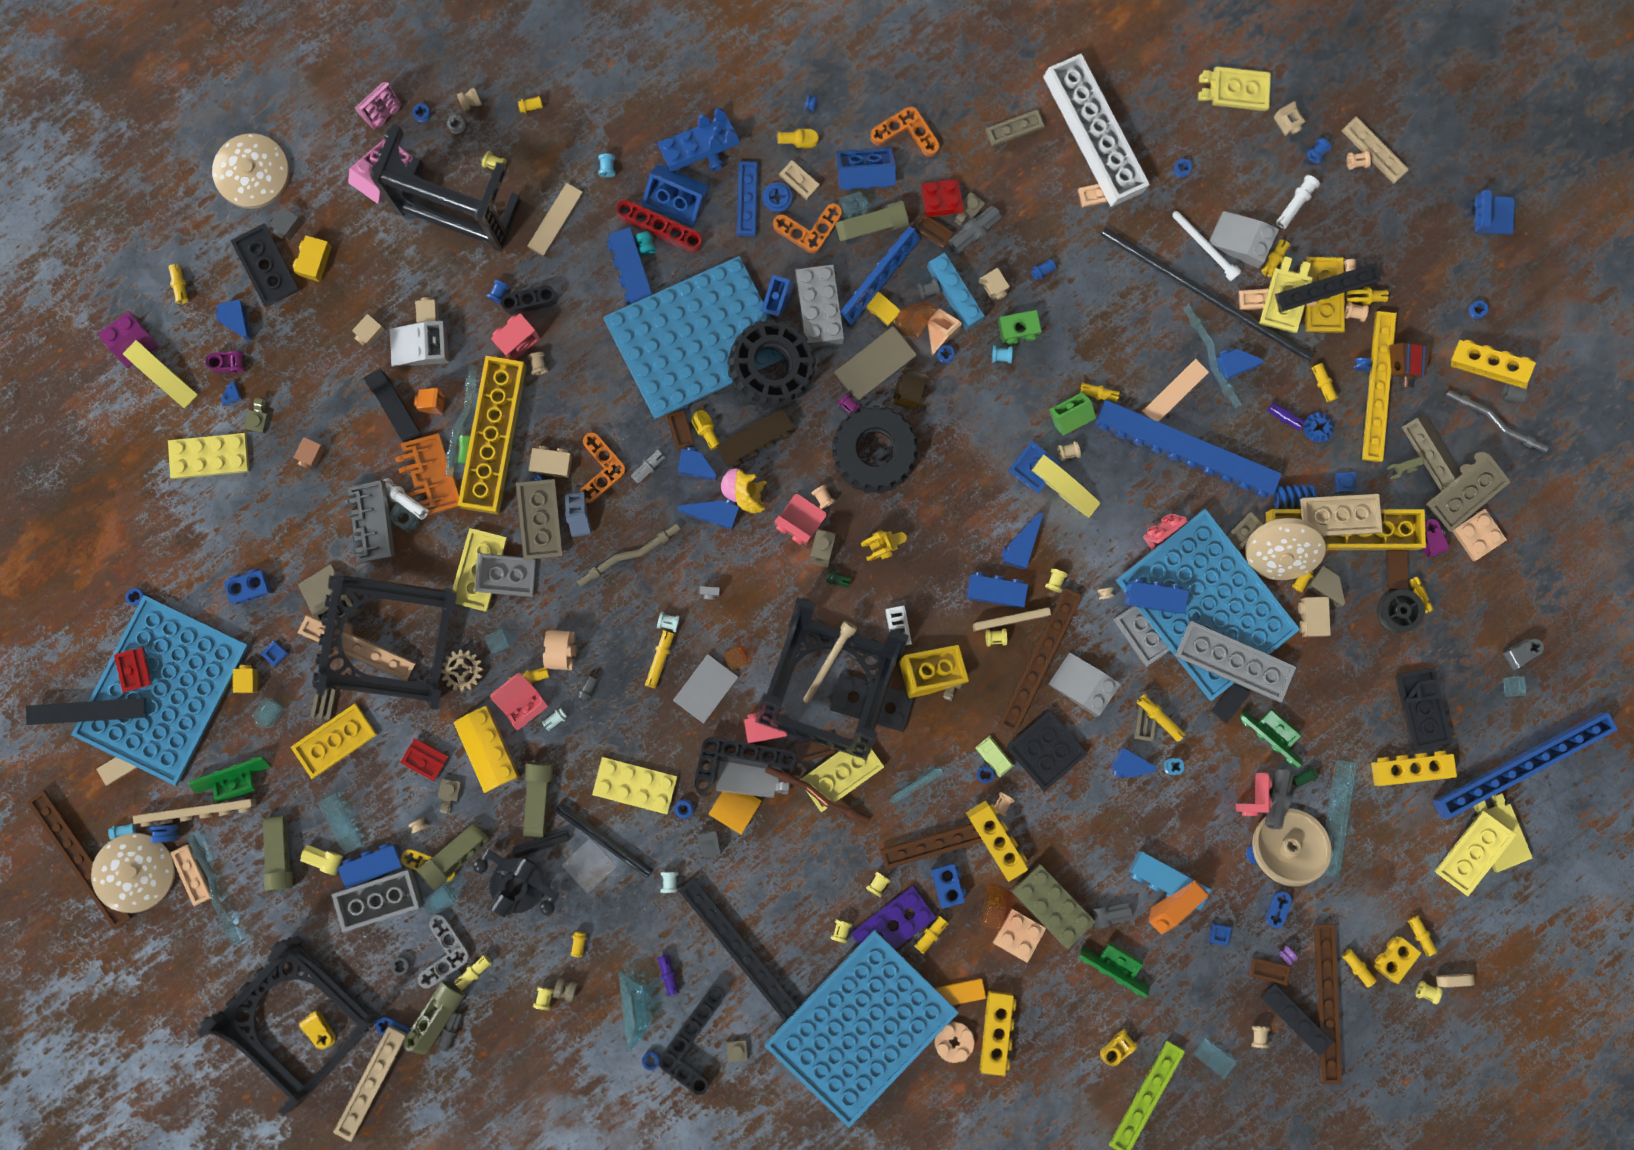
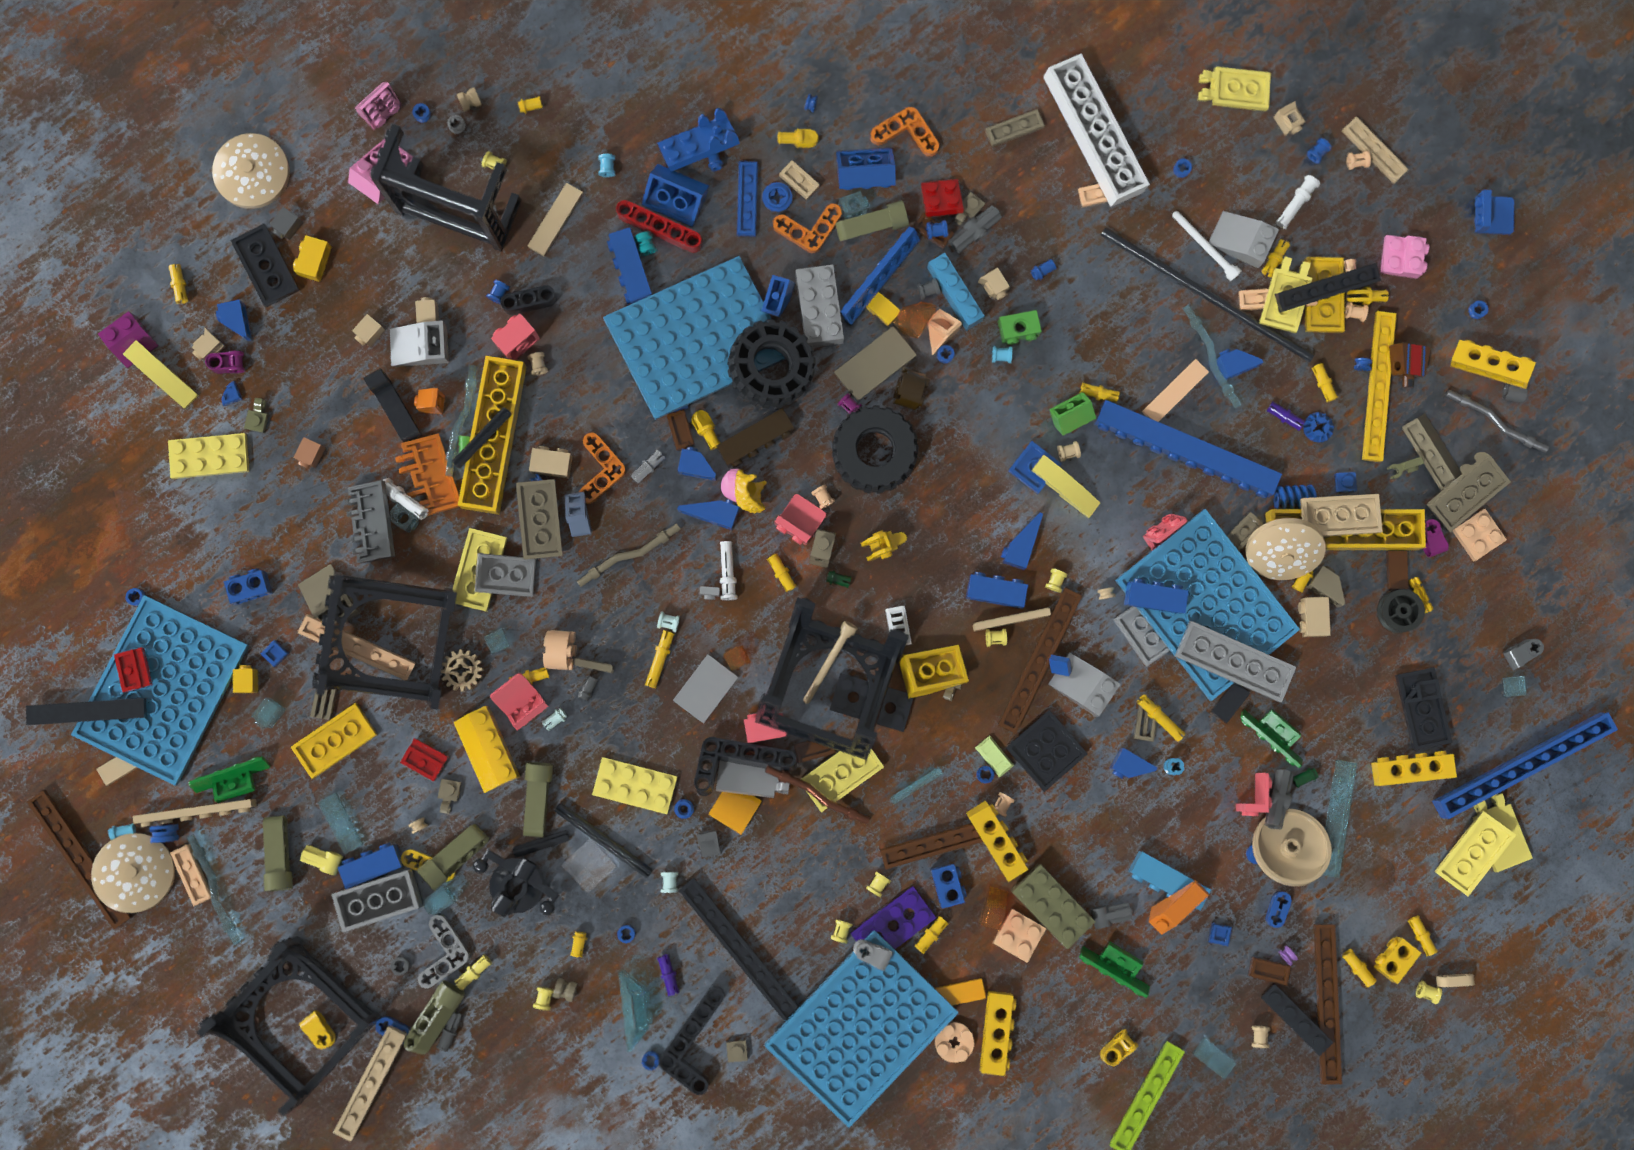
none -> tan window [192,328,225,360]
none -> black axle [452,407,511,468]
none -> dark tan tile [573,658,614,673]
none -> blue bush [617,925,635,943]
none -> white pin [720,541,738,600]
none -> yellow pin [767,554,797,592]
none -> light grey piece [853,939,893,971]
none -> blue bush [926,220,948,240]
none -> blue tile [1049,655,1072,676]
none -> bright pink plate [1380,235,1429,278]

